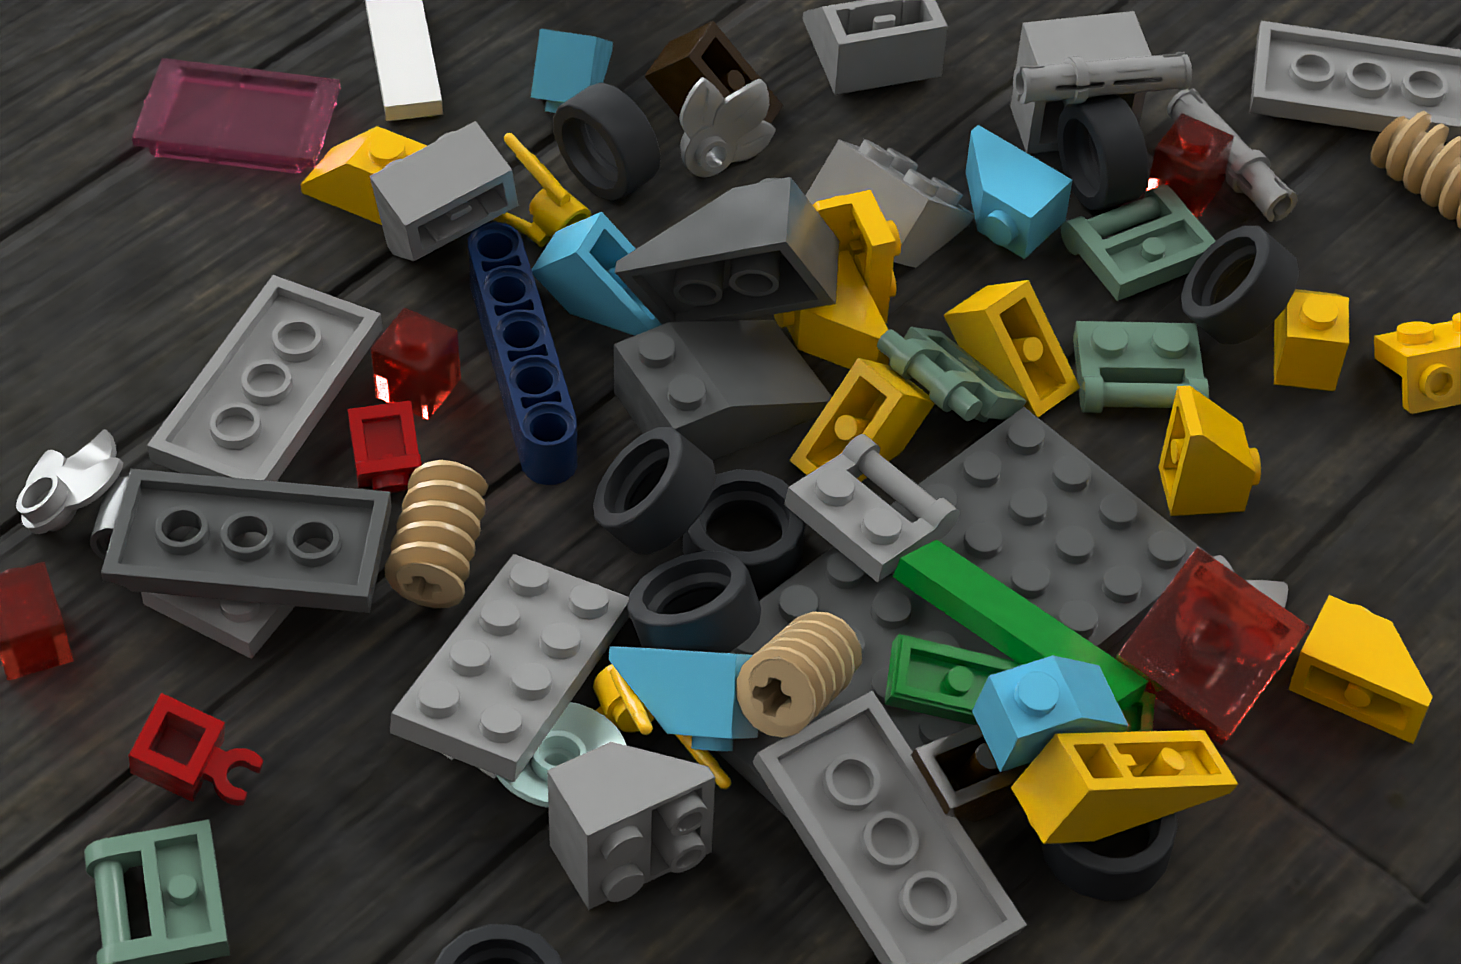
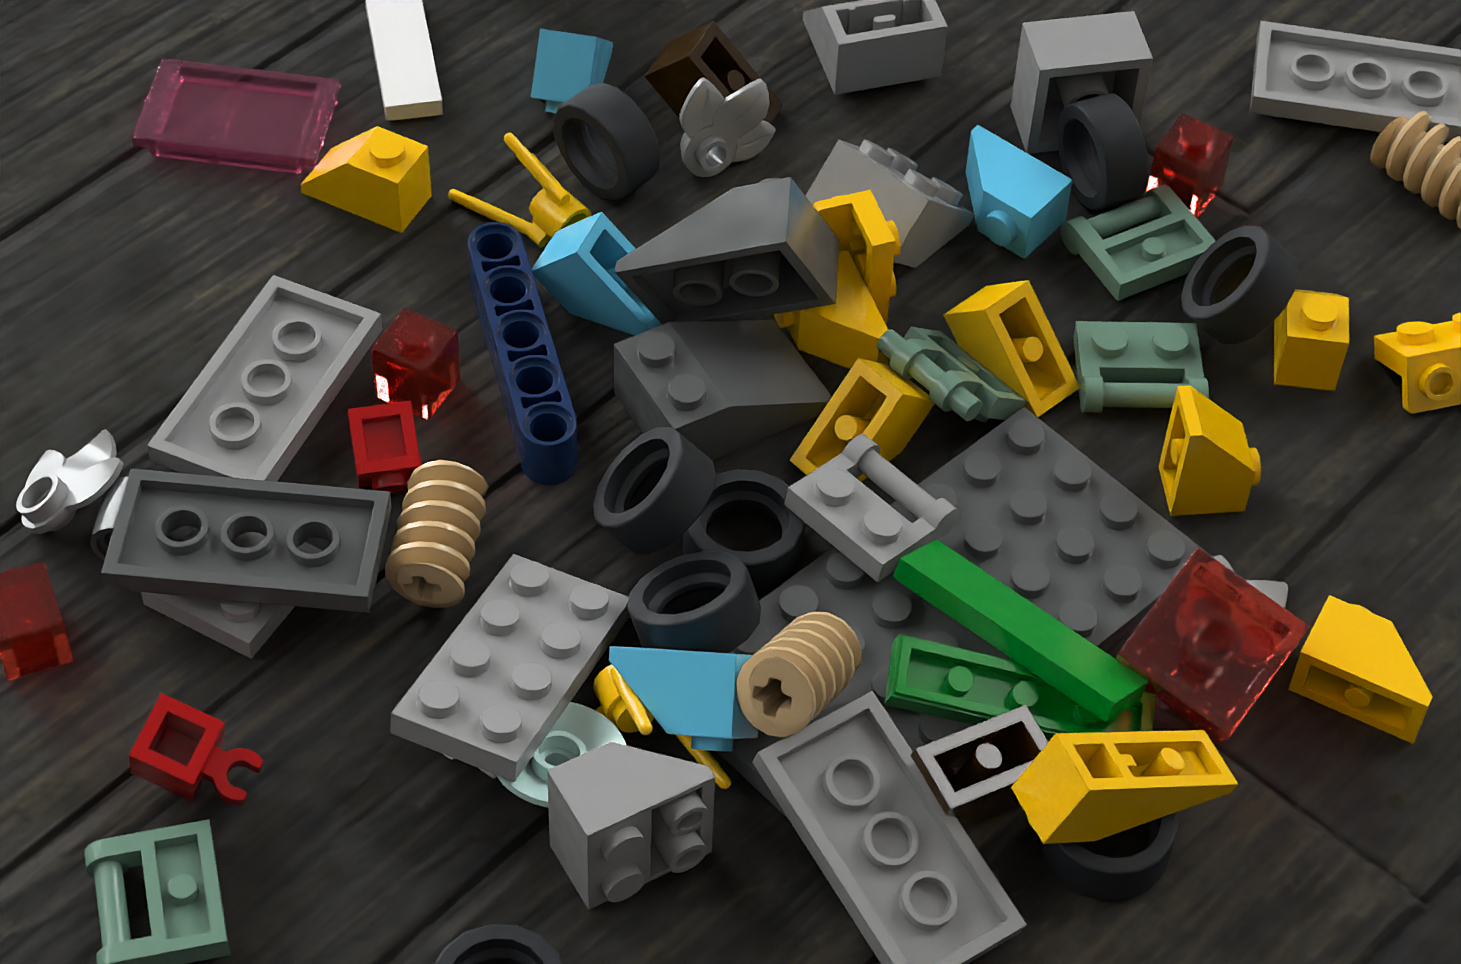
light grey slope [370,121,519,261] -> none
medium azure slope [972,655,1128,772] -> none
light grey pin [1013,52,1192,104] -> none
light grey pin [1167,88,1298,222] -> none

